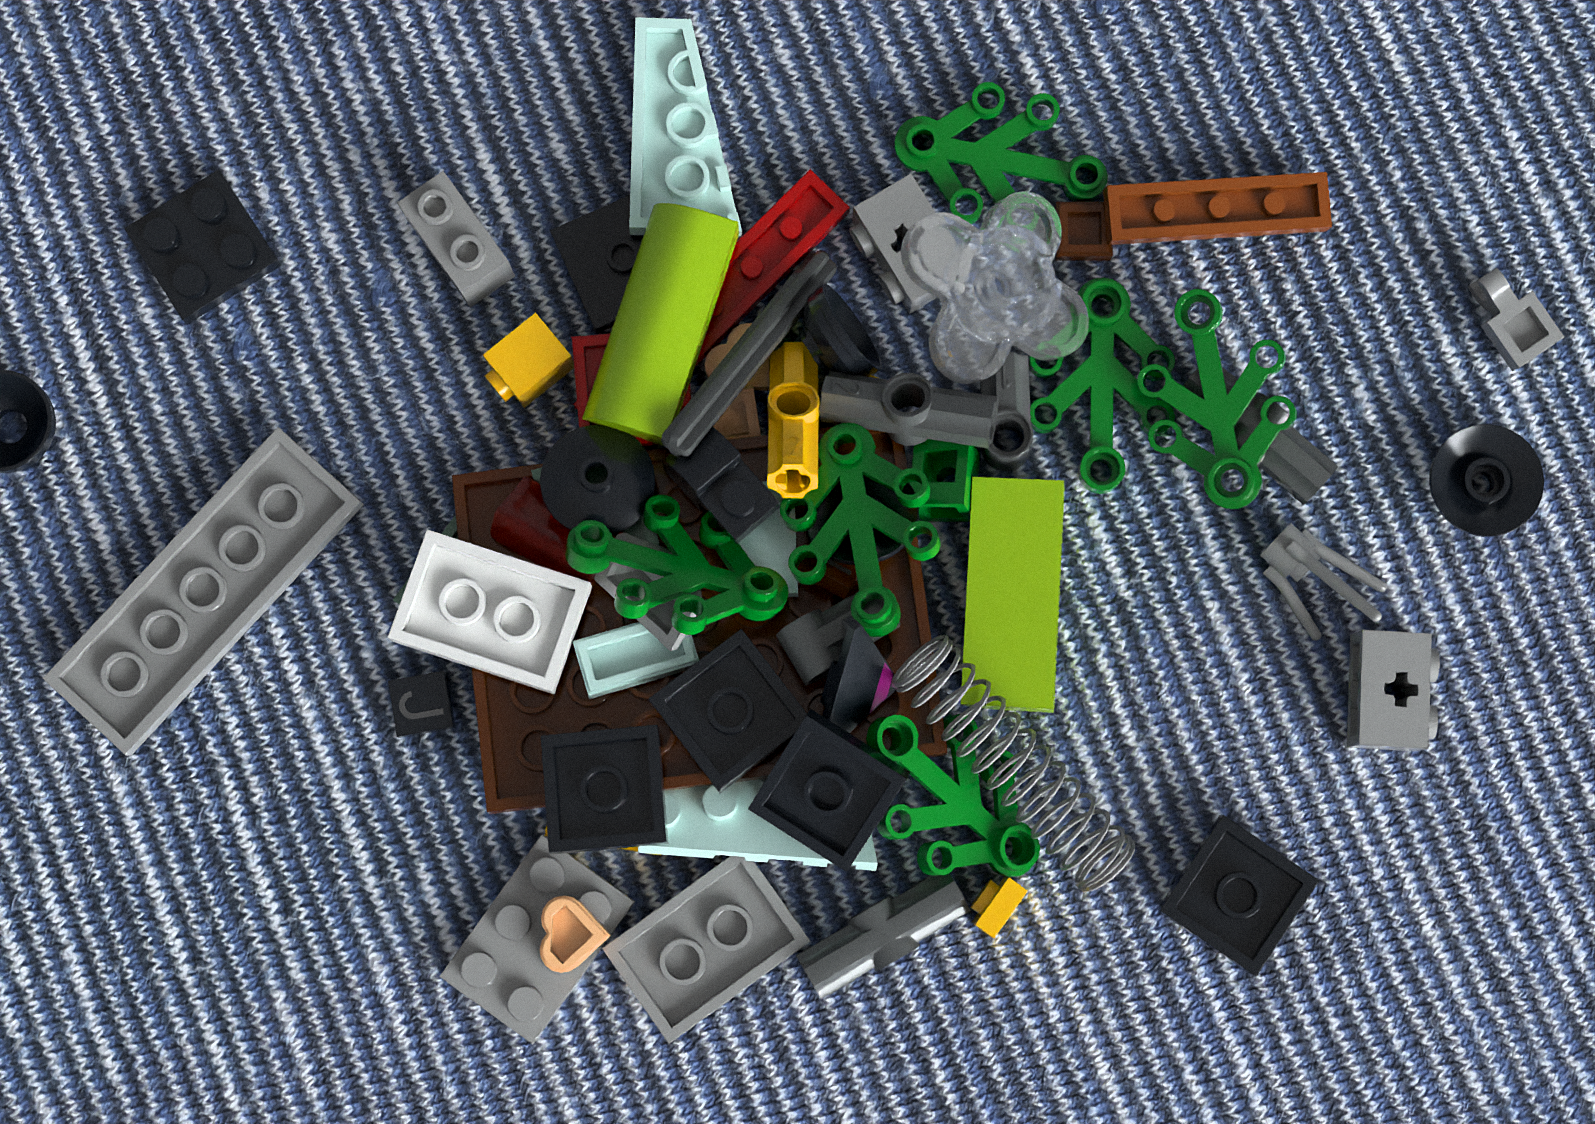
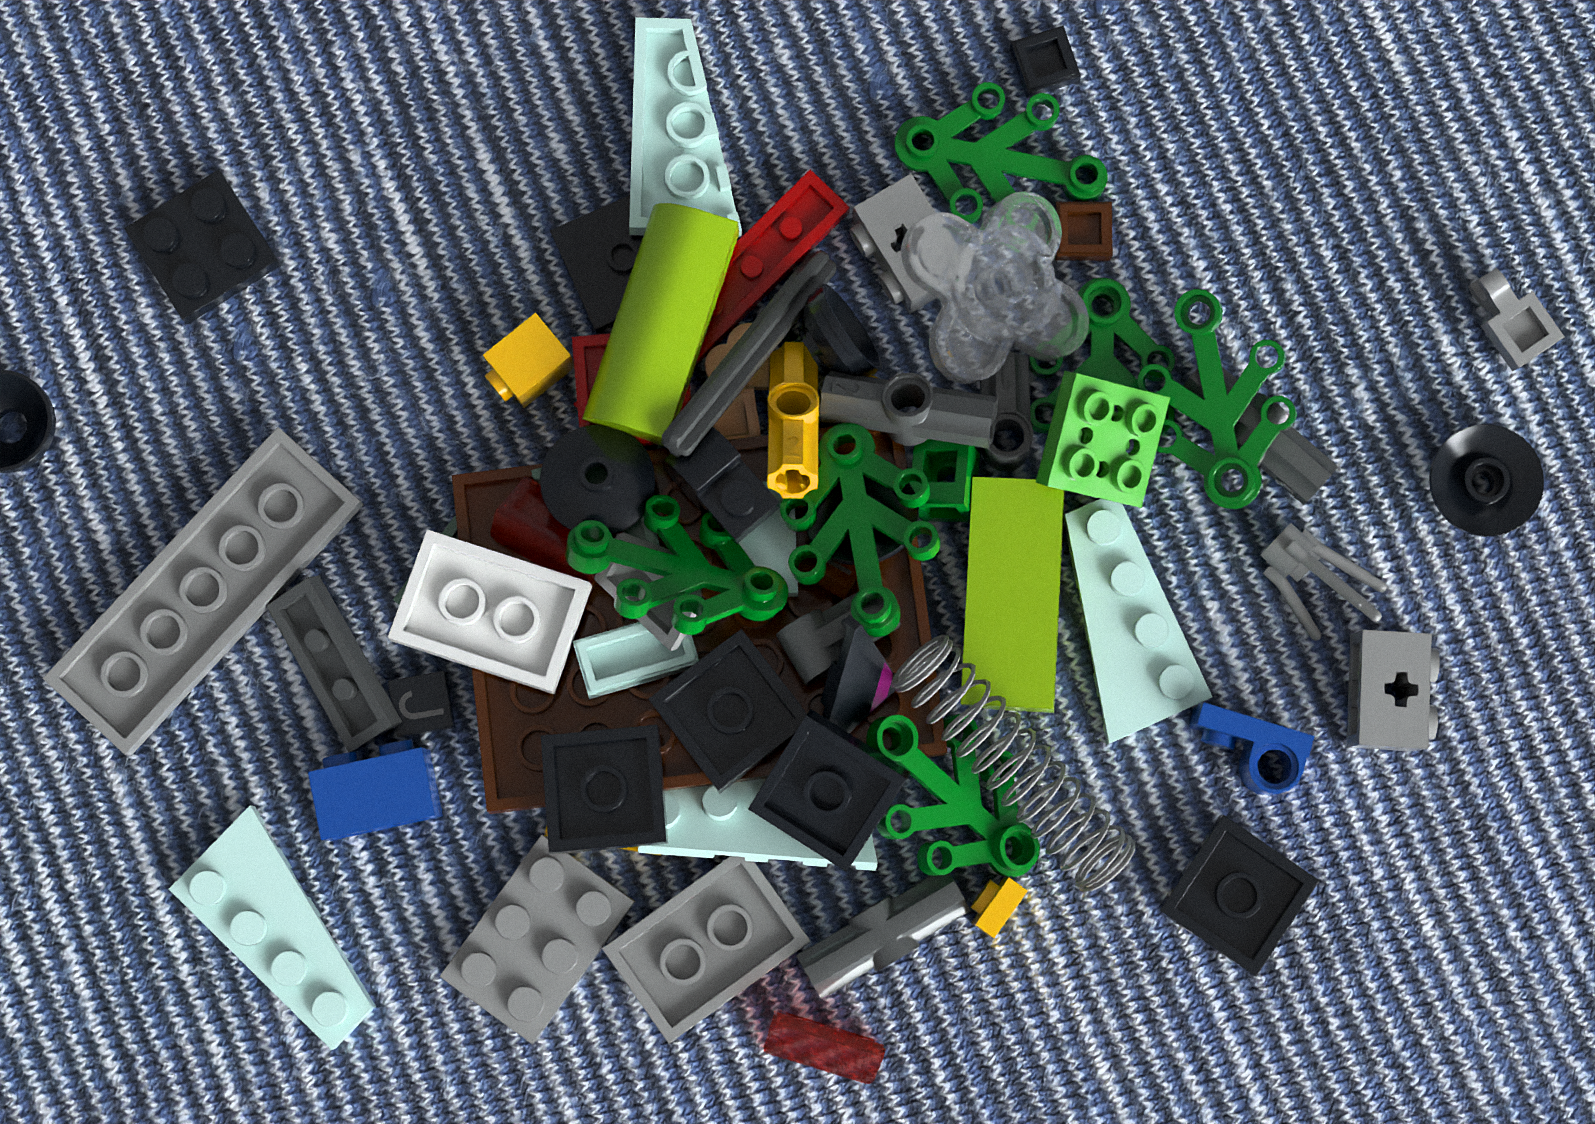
light grey brick [397,171,515,308] -> none
light nougat tile [539,895,611,973] -> none
dark orange plate [1103,172,1332,245] -> none
none -> light aqua wing [169,805,376,1050]
none -> dark grey plate [266,575,402,752]
none -> blue brick [308,740,443,841]
none -> clear red slope [764,1010,886,1084]
none -> black tile [1010,26,1081,98]
none -> plate [1035,370,1170,508]
none -> light aqua wing [1063,499,1212,745]
none -> blue plate [1189,702,1315,796]

